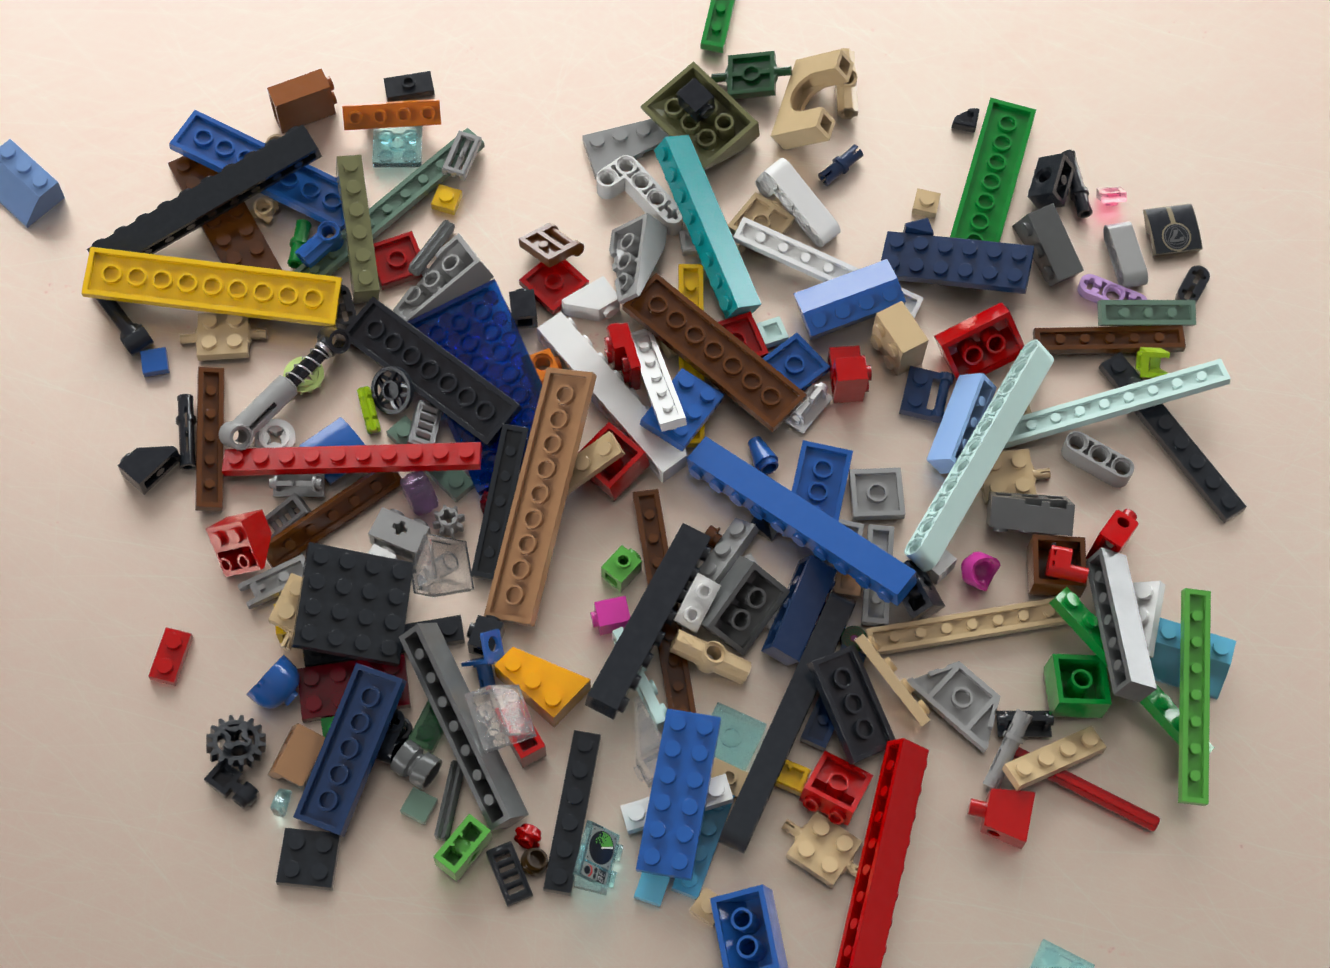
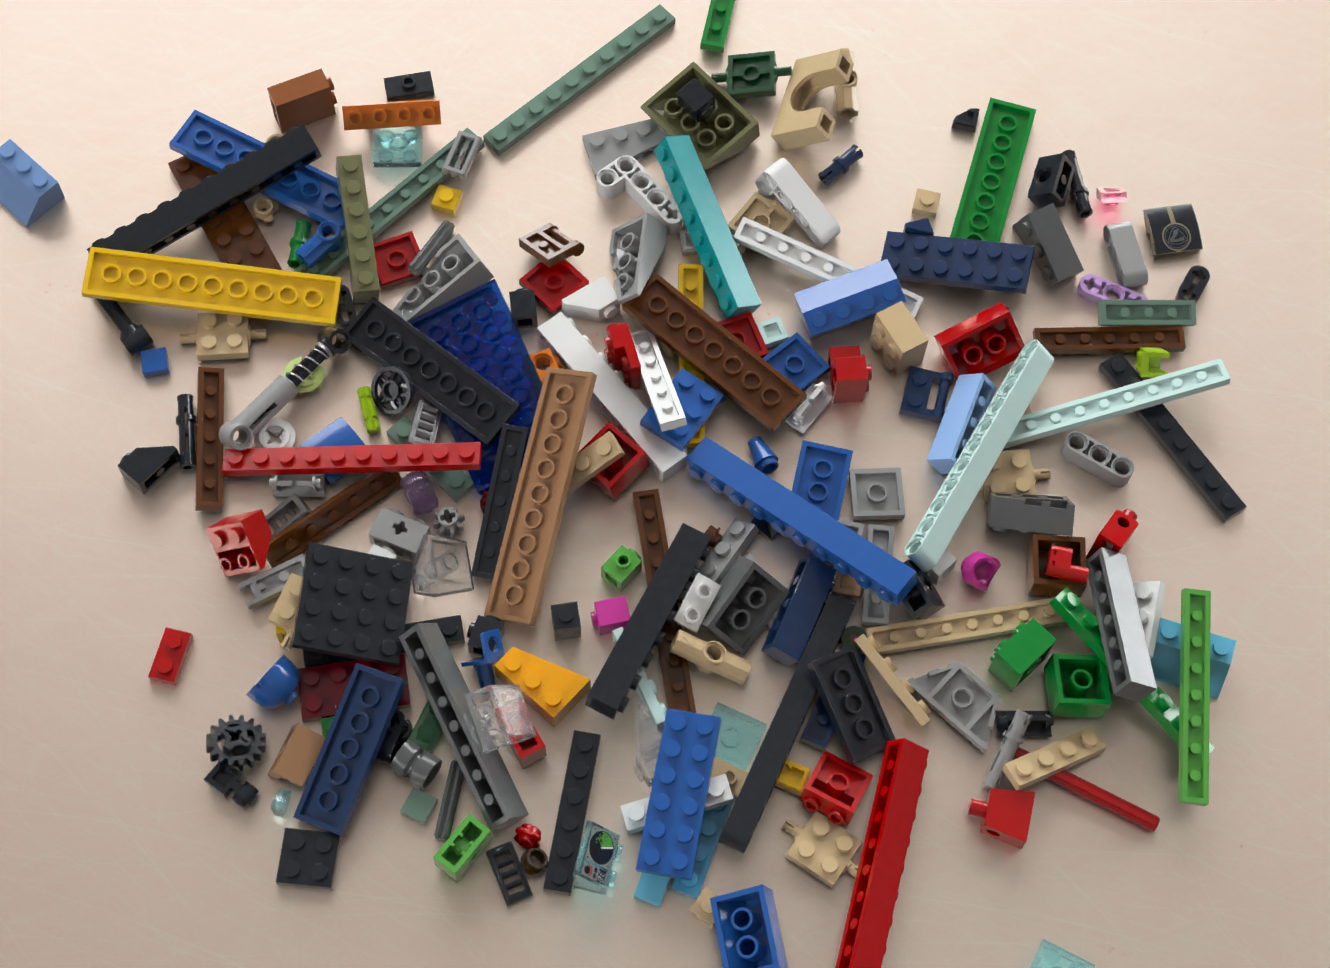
none -> sand green plate [483,4,676,156]
none -> black brick [551,601,581,641]
none -> green brick [988,618,1057,692]

